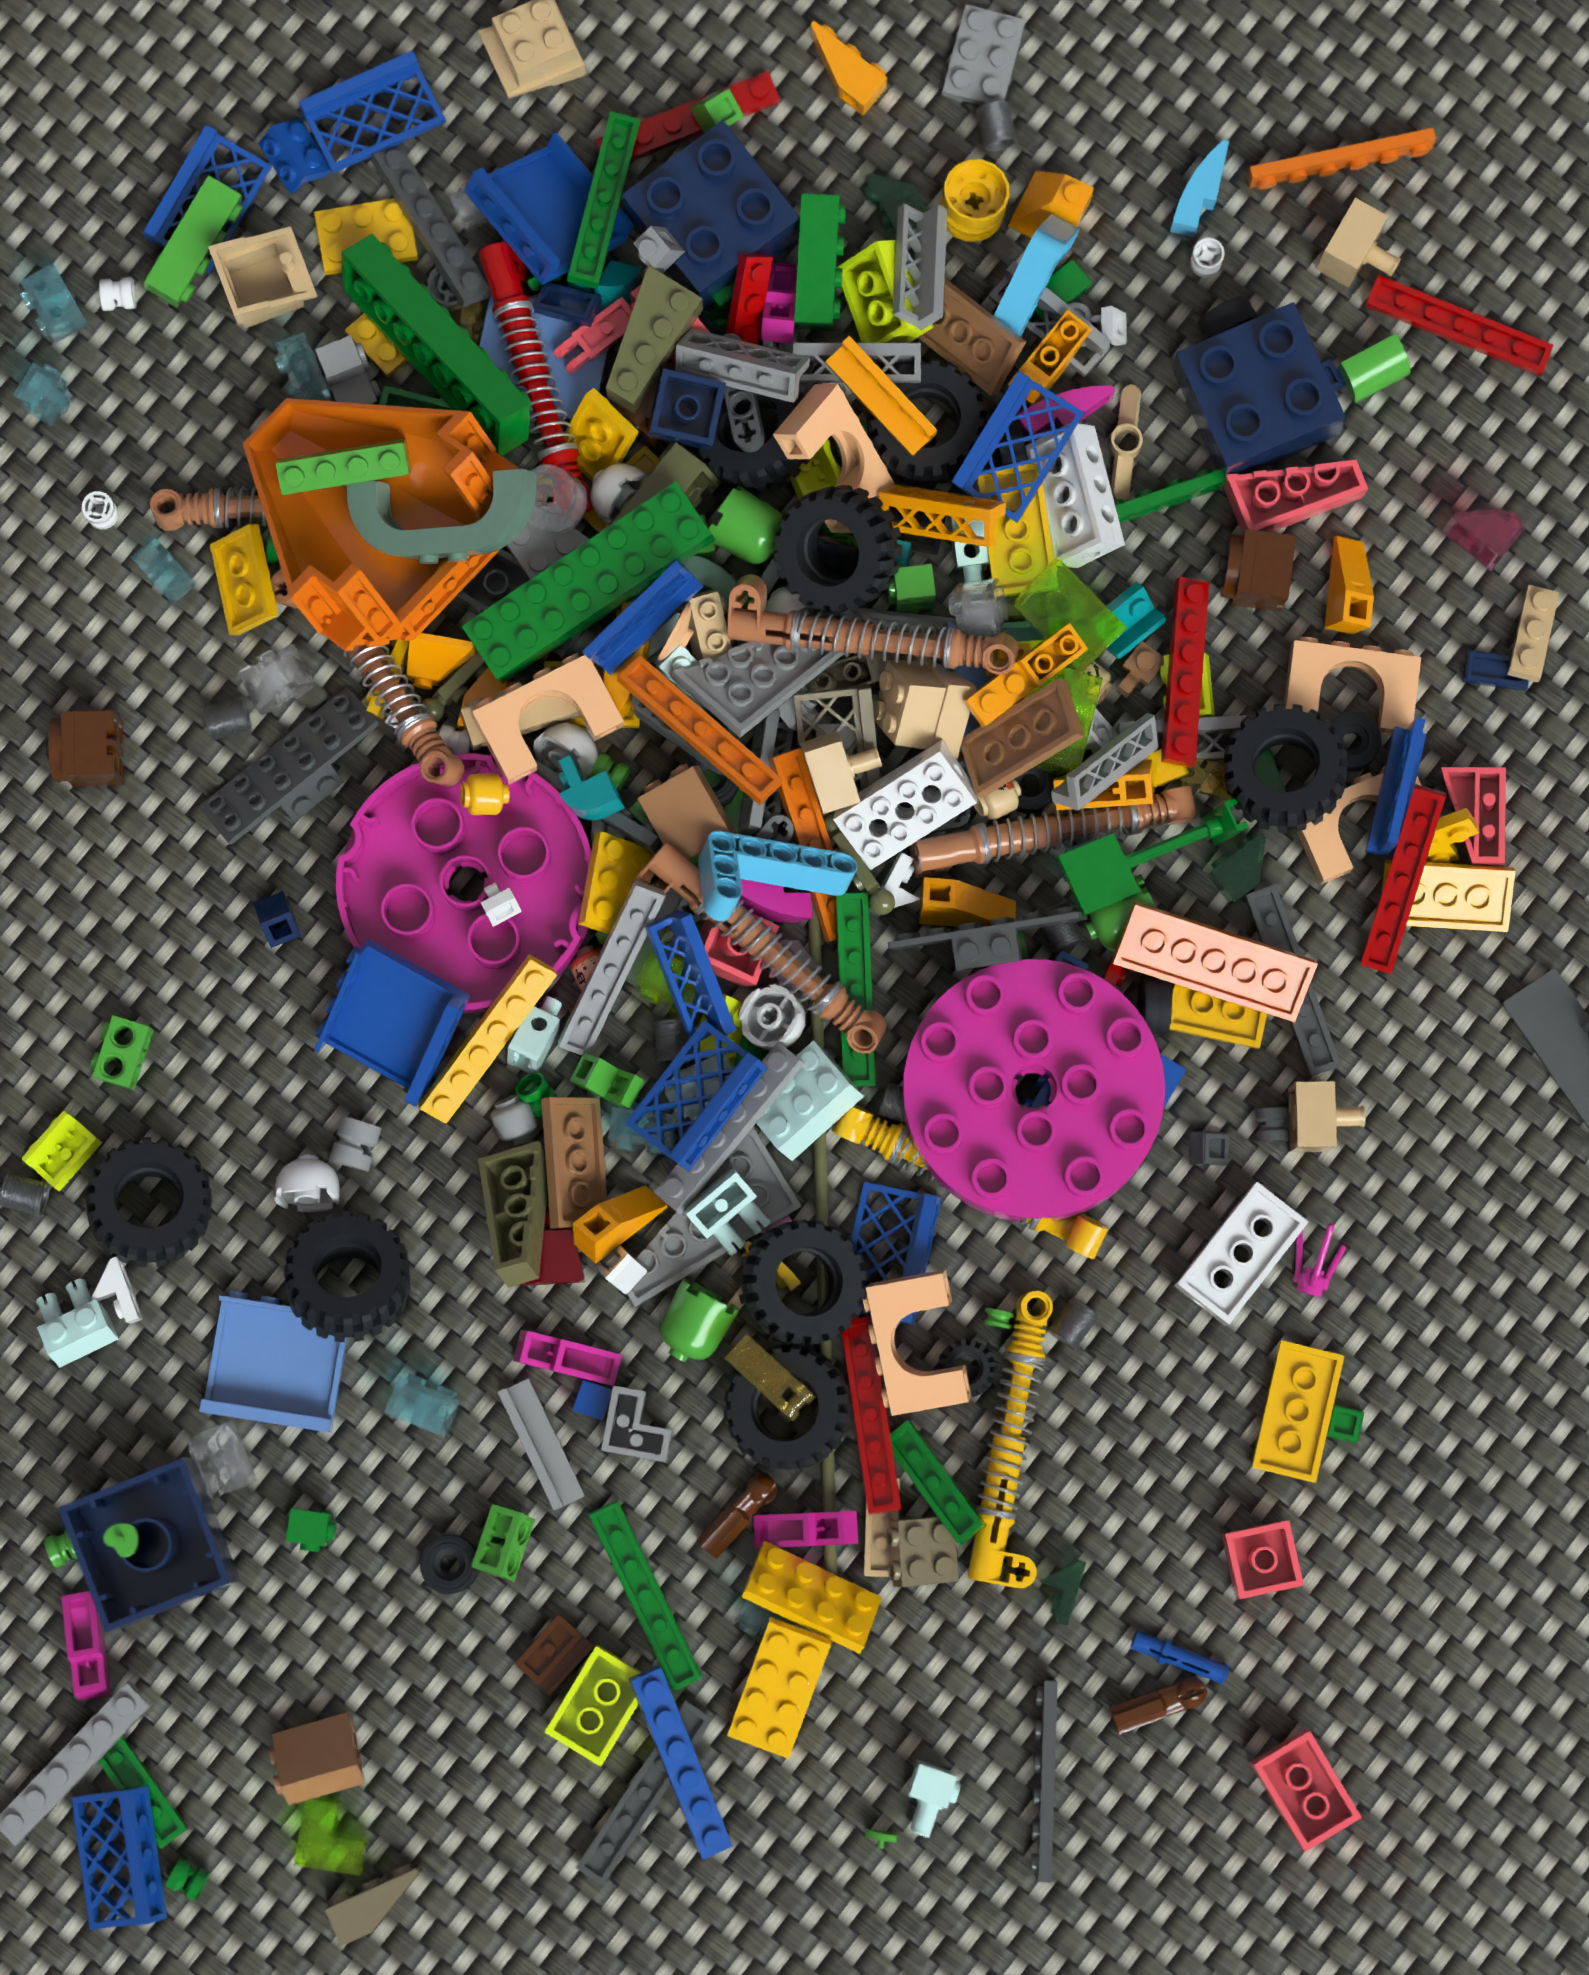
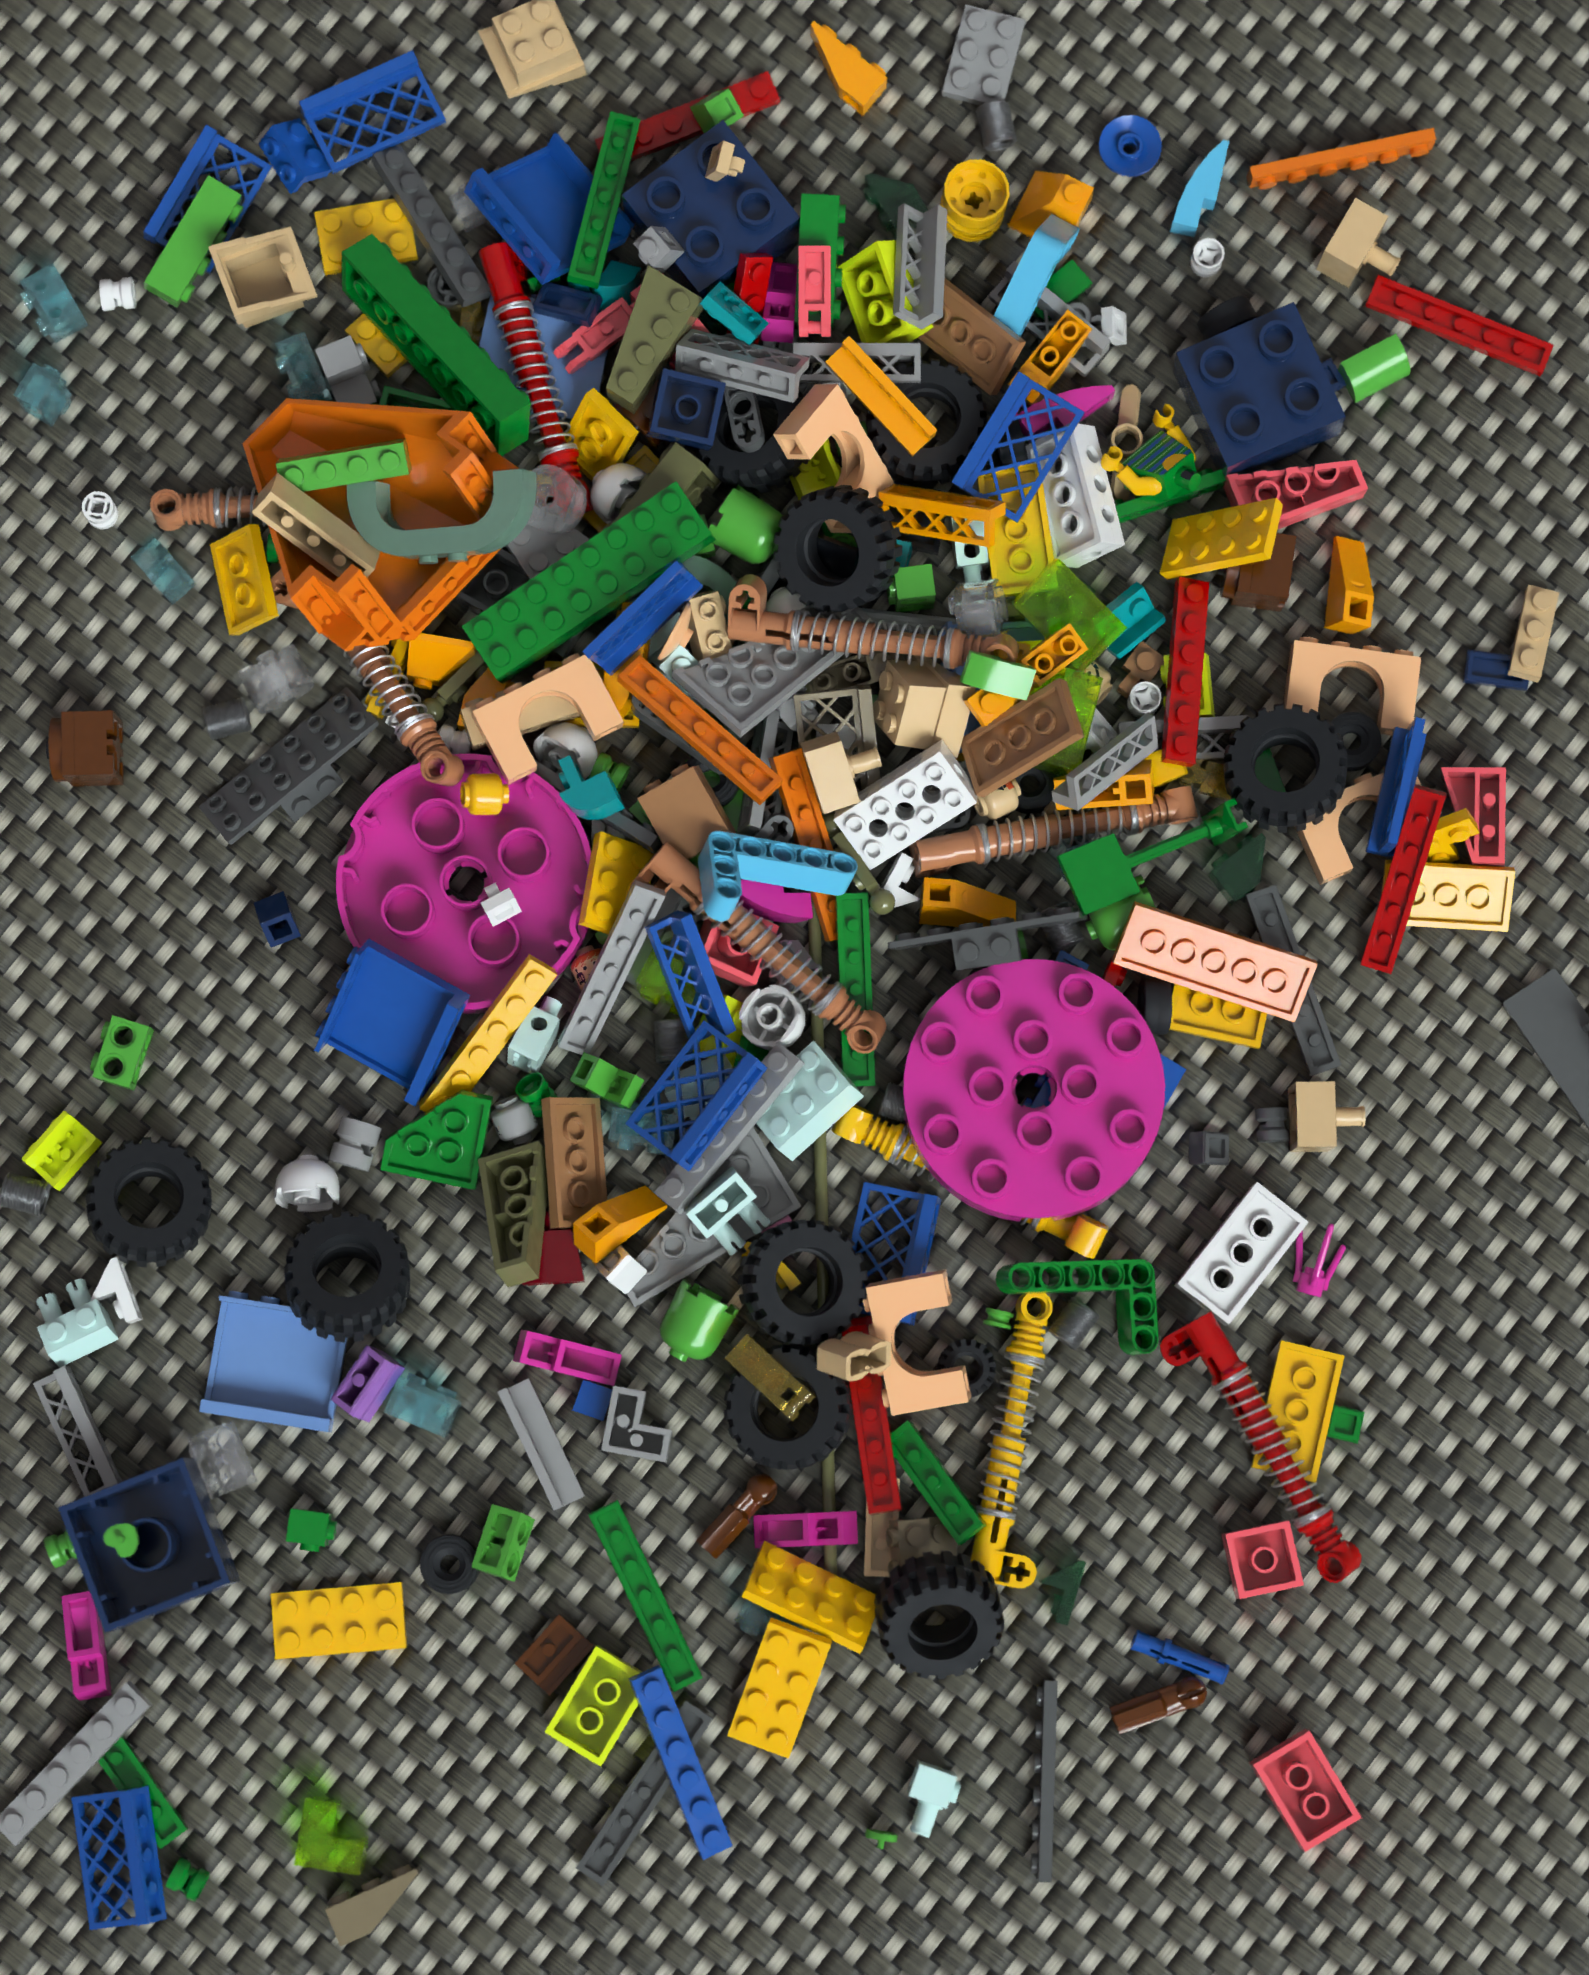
medium nougat brick [269,1712,365,1806] -> none
clear pink slope [1442,508,1525,571] -> none
none -> light grey fence [33,1366,122,1497]
none -> tan brick [252,473,380,578]
none -> yellow plate [271,1582,407,1659]
none -> medium lavender brick [331,1345,405,1422]
none -> green plate [381,1090,493,1190]
none -> teal bracket [700,282,769,345]
none -> tan tile [705,141,745,182]
none -> coral plate [798,246,831,337]
none -> tan brick [817,1331,891,1381]
none -> black tyre [874,1550,1004,1679]
none -> slope [960,650,1036,700]
none -> green beam [996,1259,1159,1355]
none -> blue dish [1099,115,1162,177]
none -> torso [1101,404,1201,500]
none -> white wheel [1127,681,1162,718]
none -> yellow plate [1160,498,1283,580]
none -> red piece [1160,1311,1362,1583]

